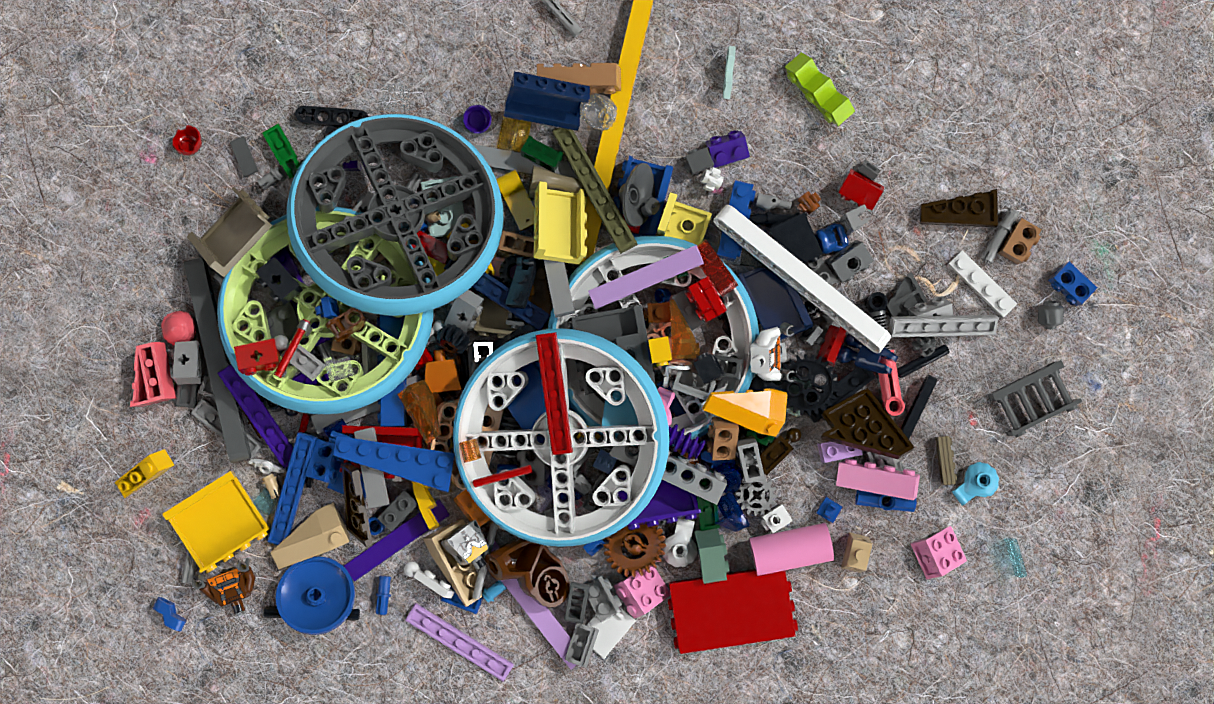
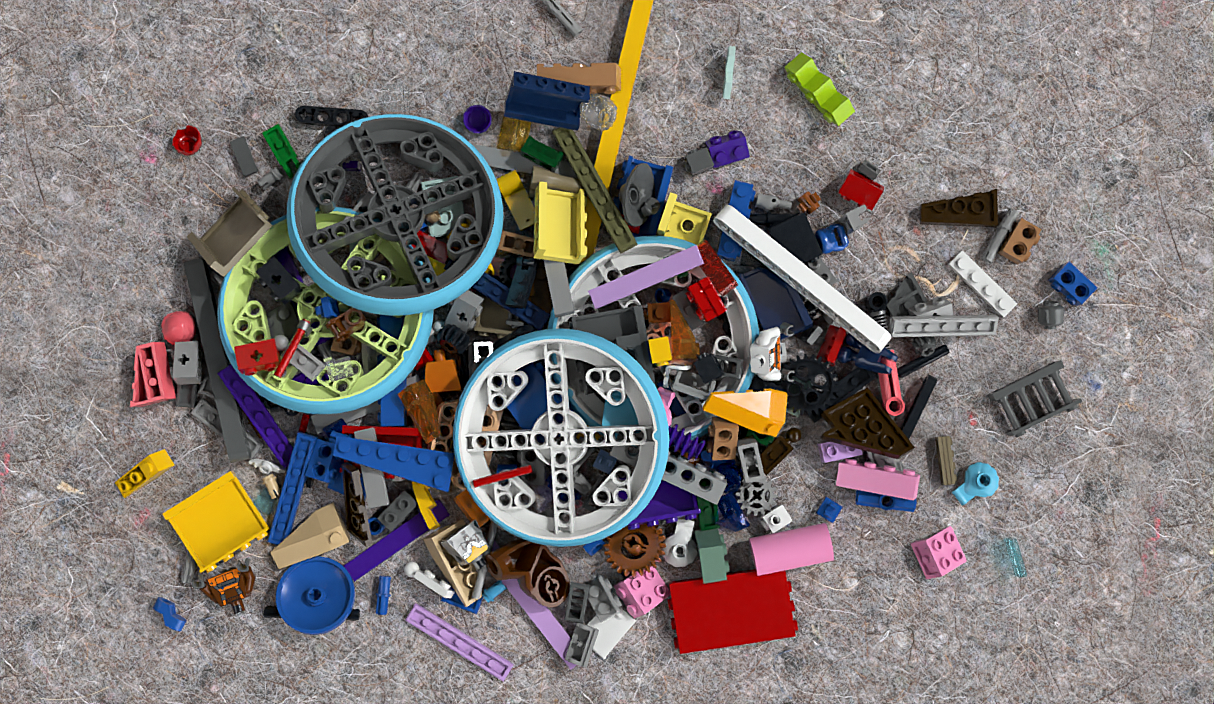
clear orange beam [459,438,481,463] -> none
red tile [536,332,573,455] -> none
white gear [700,167,724,192] -> none
dark grey brick [825,240,874,283] -> none
tan torso [841,532,872,573] -> none

